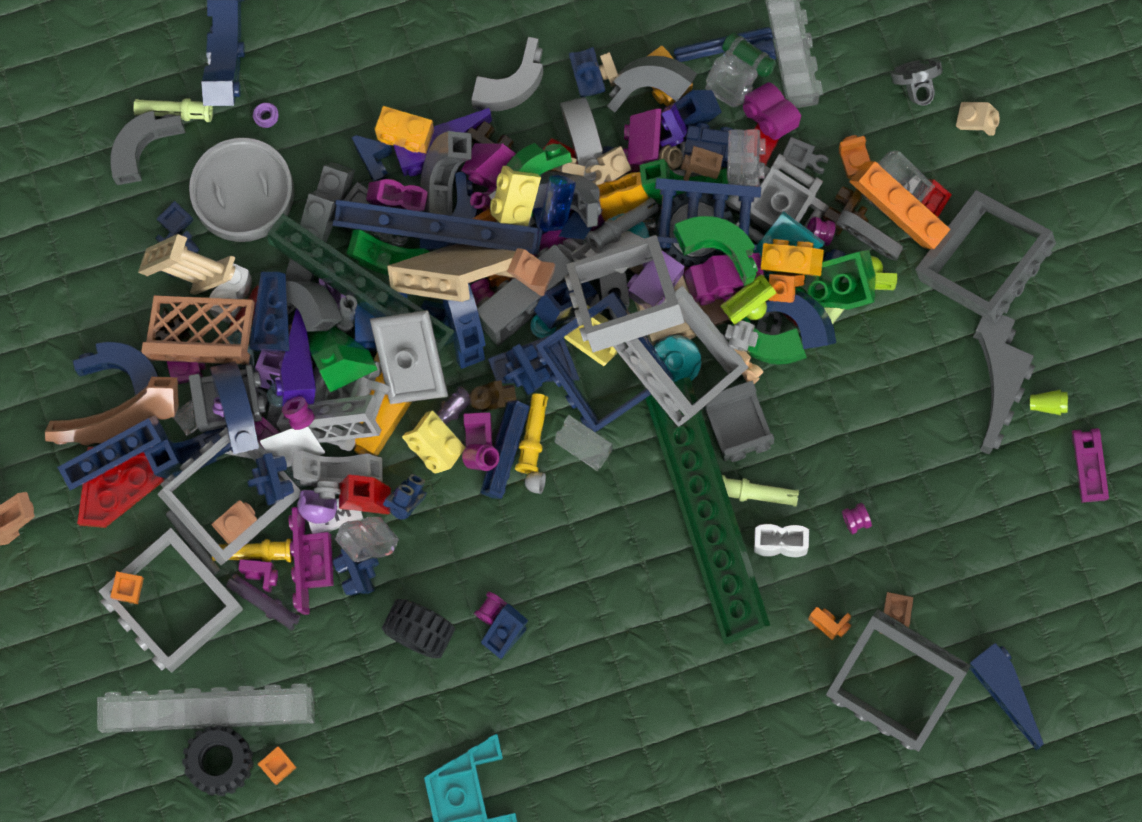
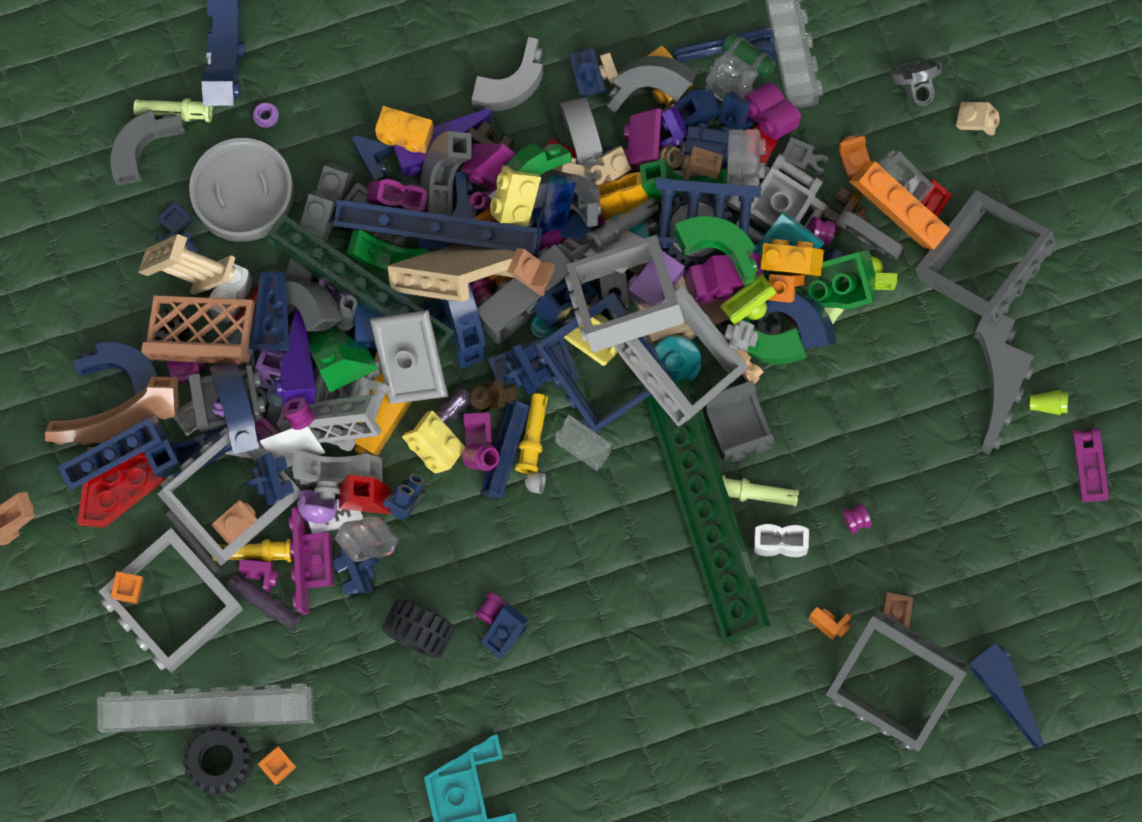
none -> dark blue bracket [718,91,754,132]

